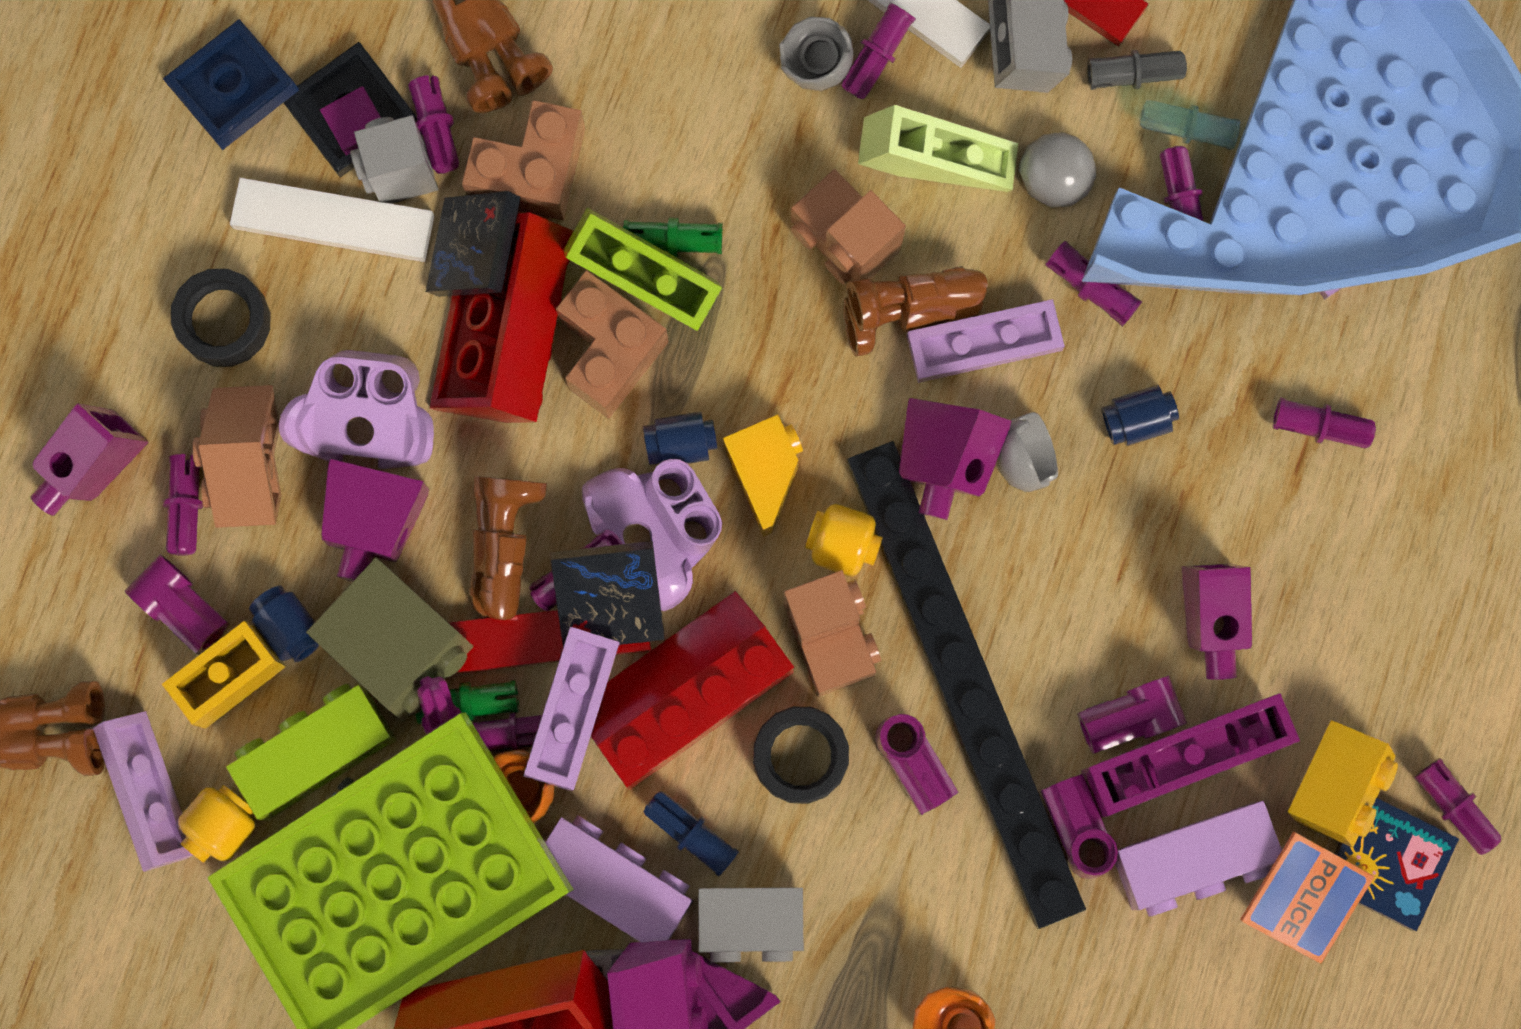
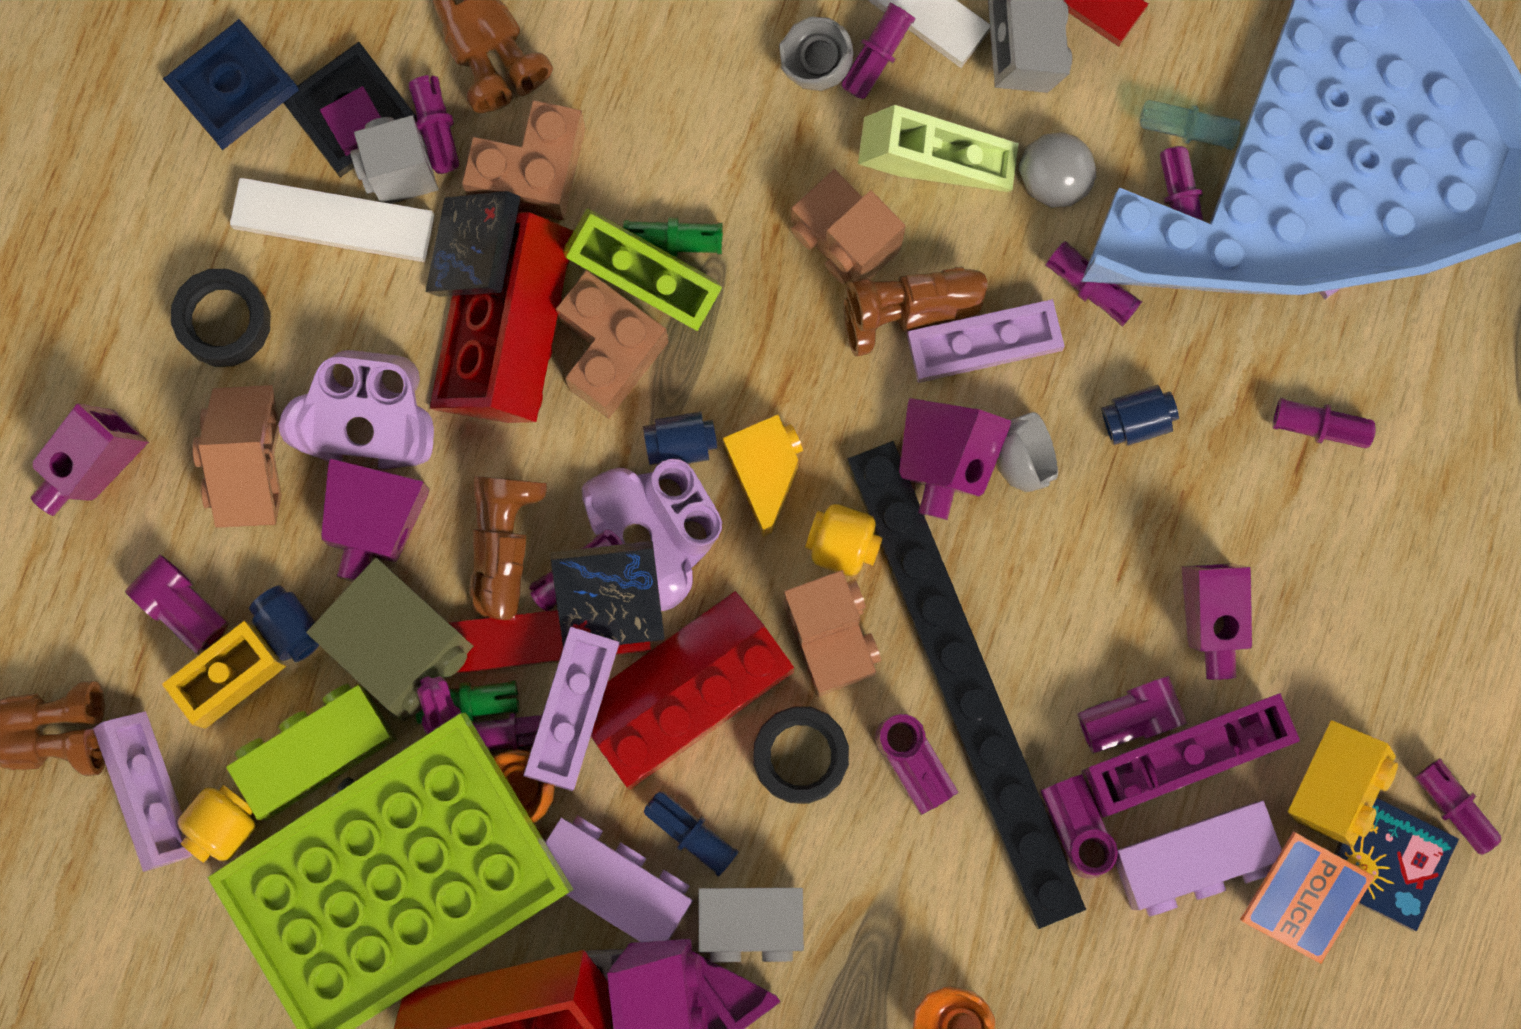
magenta axle [163,454,203,556] -> none
dark grey axle [1087,50,1187,90] -> none

